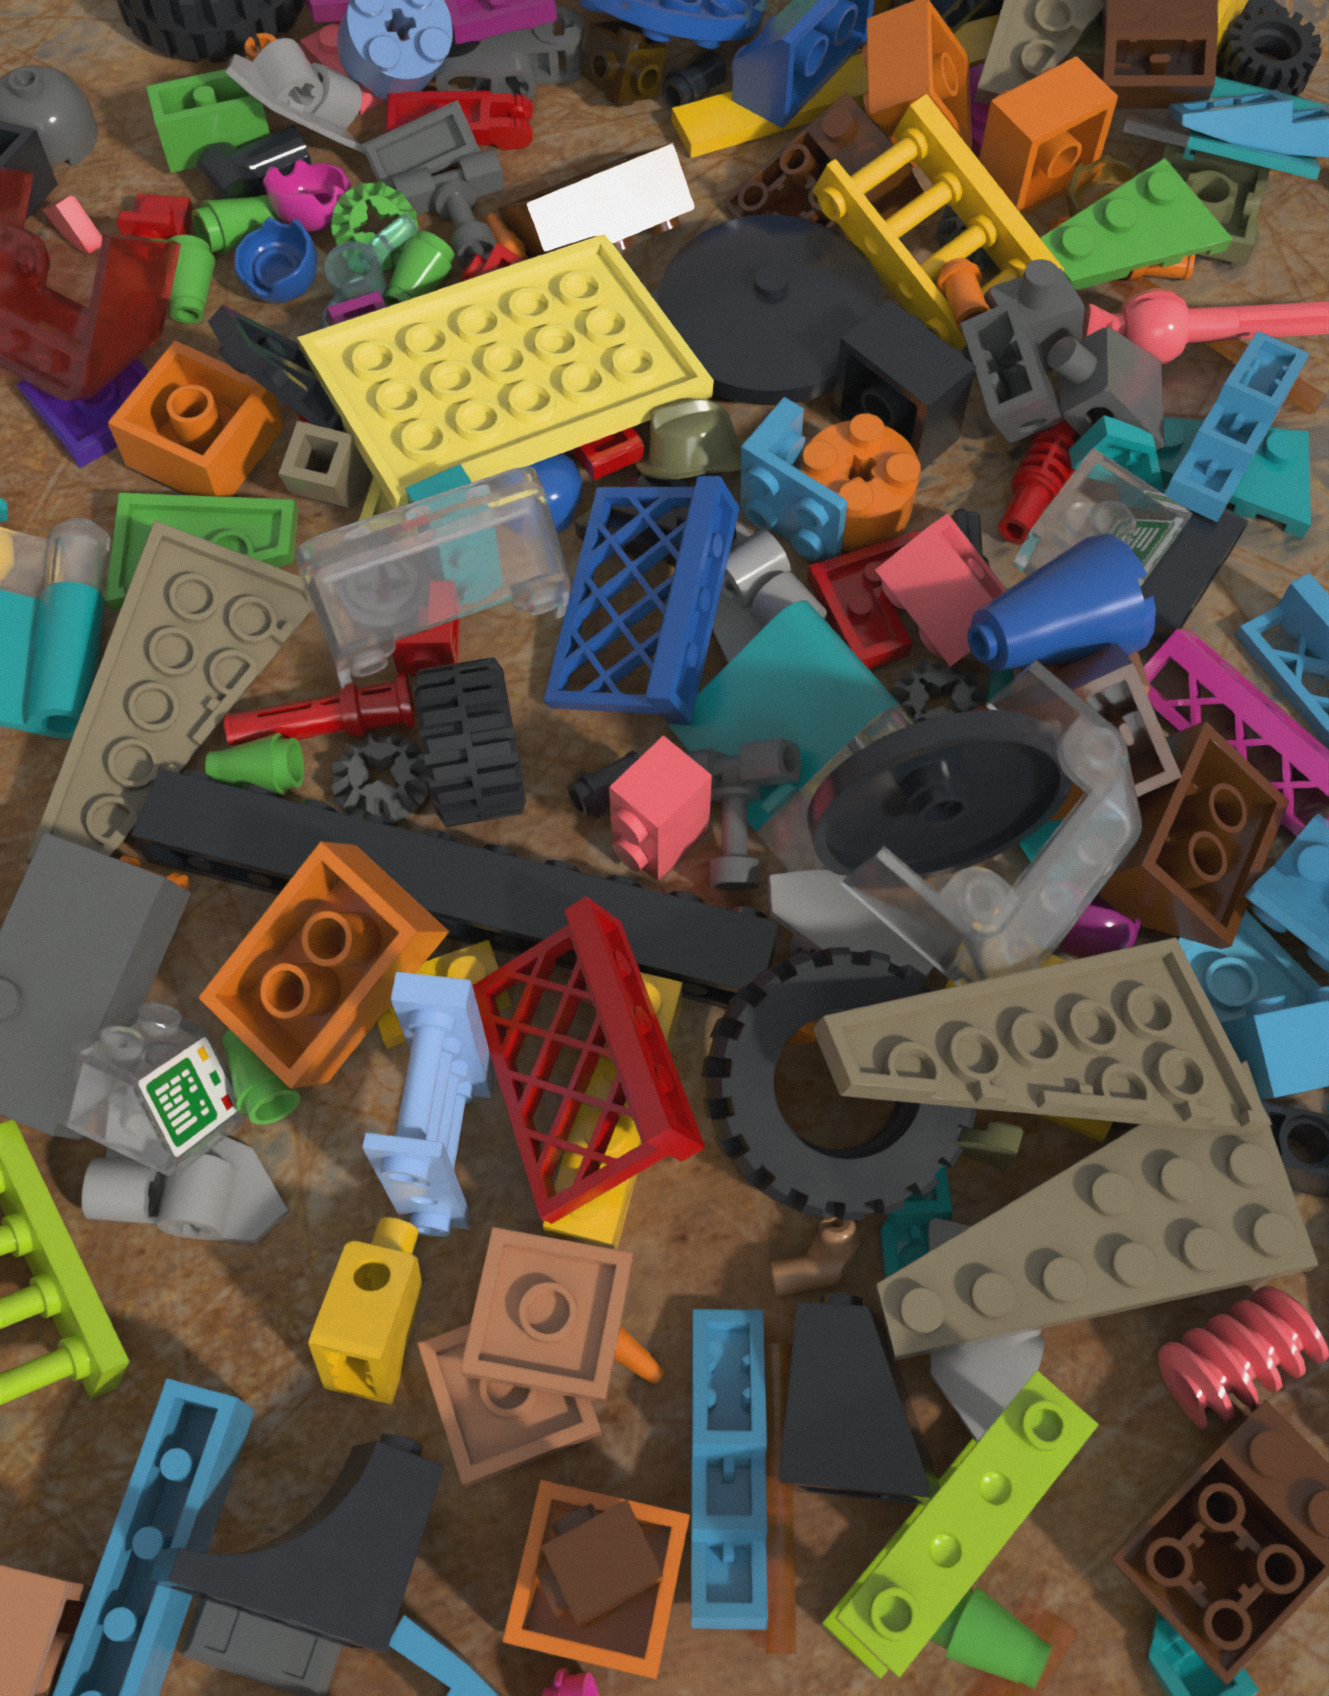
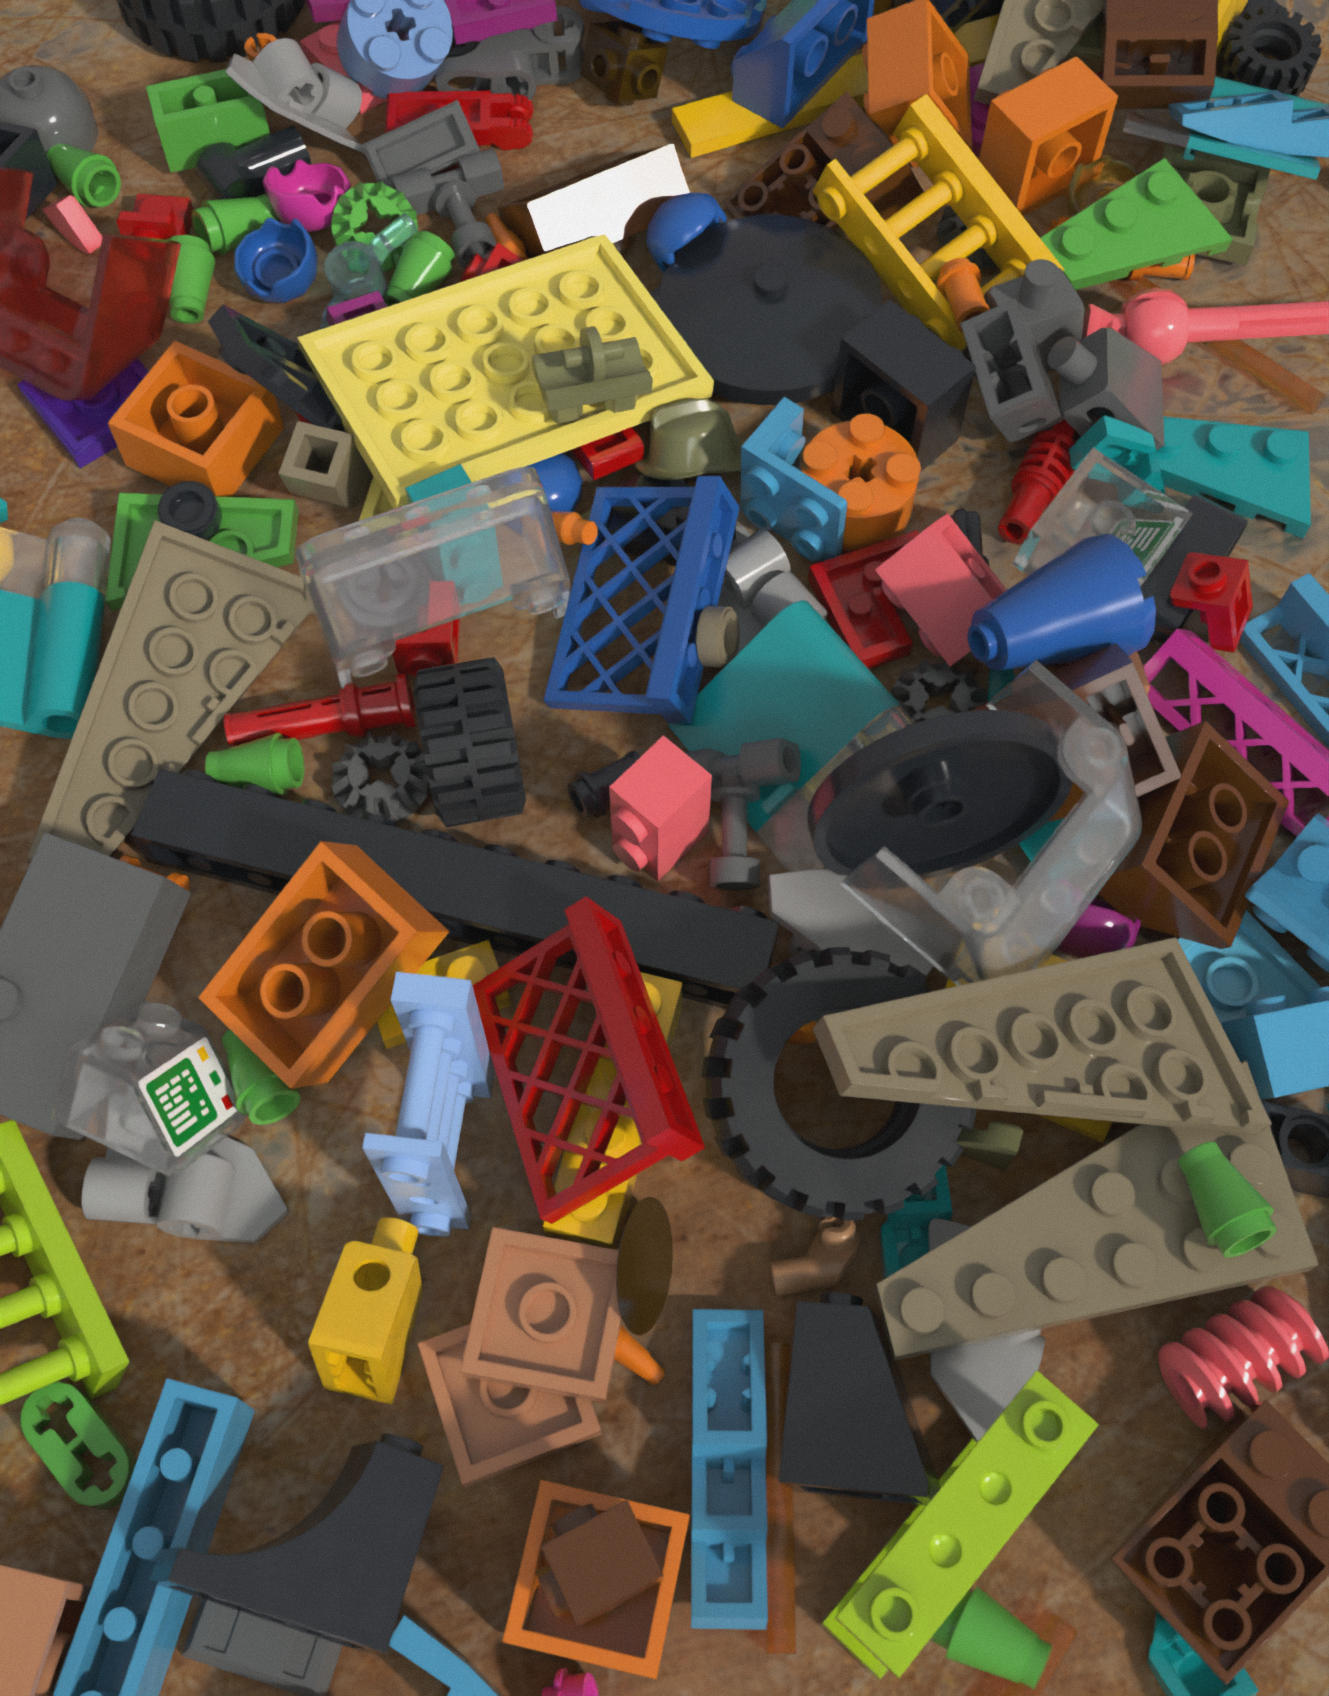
black pin [662,51,727,108] -> none
dark azure slope [1163,331,1310,522] -> none
none -> bright green beam [20,1382,137,1510]
none -> bright green cone [46,144,121,207]
none -> black tile [158,481,222,540]
none -> orange piece [520,509,598,545]
none -> olive hips [532,326,653,424]
none -> dark brown sticker [616,1197,673,1335]
none -> blue hair [646,192,727,274]
none -> dark tan tile [696,606,740,668]
none -> red bracket [1170,552,1253,653]
none -> bright green cone [1177,1142,1277,1258]

